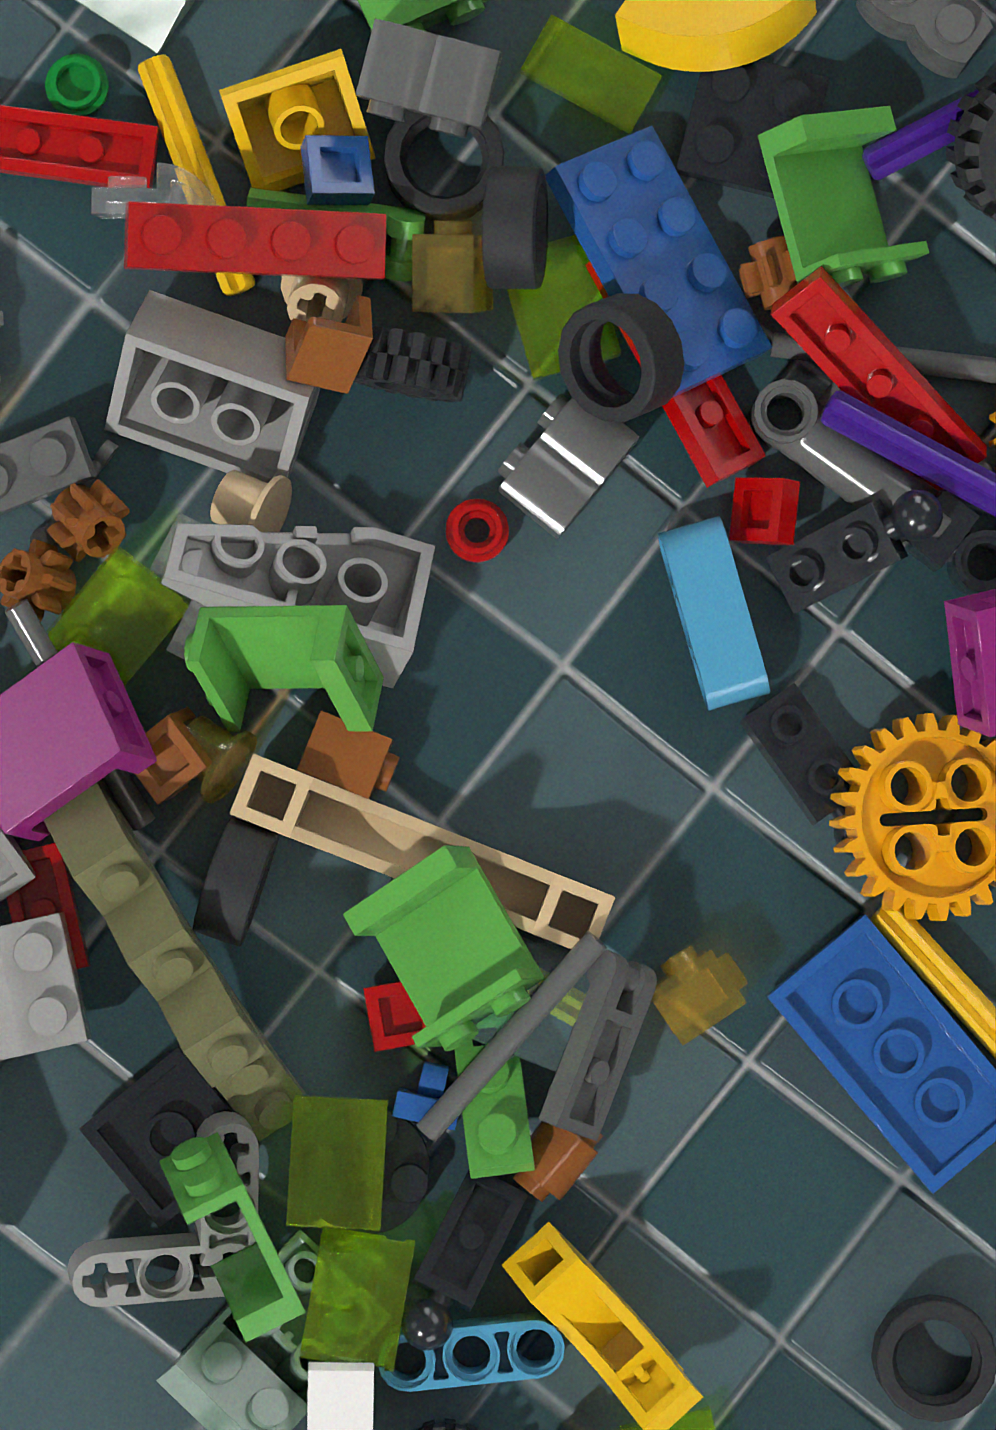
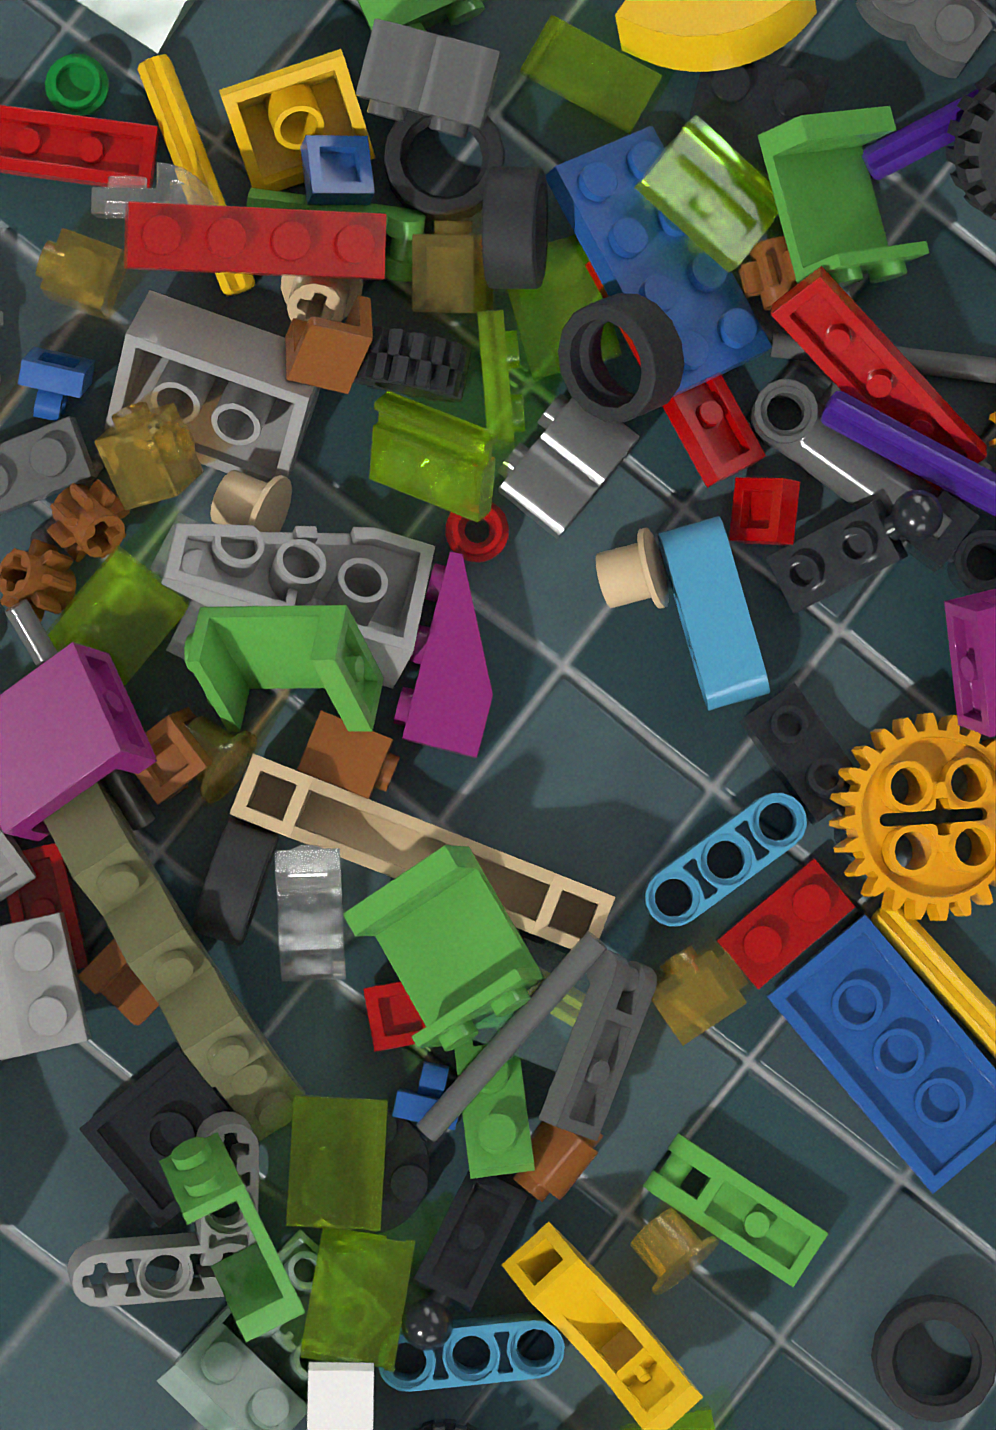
none -> blue tile [18,346,96,421]
none -> clear yellow brick [36,228,127,320]
none -> dark orange panel [77,938,159,1026]
none -> clear yellow brick [94,402,204,510]
none -> clear brick [275,845,346,981]
none -> clear neon green plate [369,390,498,523]
none -> magenta slope [394,551,493,759]
none -> clear neon green plate [477,310,525,451]
none -> tan piece [596,528,669,608]
none -> clear yellow piece [630,1208,719,1295]
none -> clear neon green plate [634,115,778,273]
none -> dark azure beam [643,793,807,927]
none -> bright green plate [643,1133,828,1287]
none -> red plate [716,858,855,990]

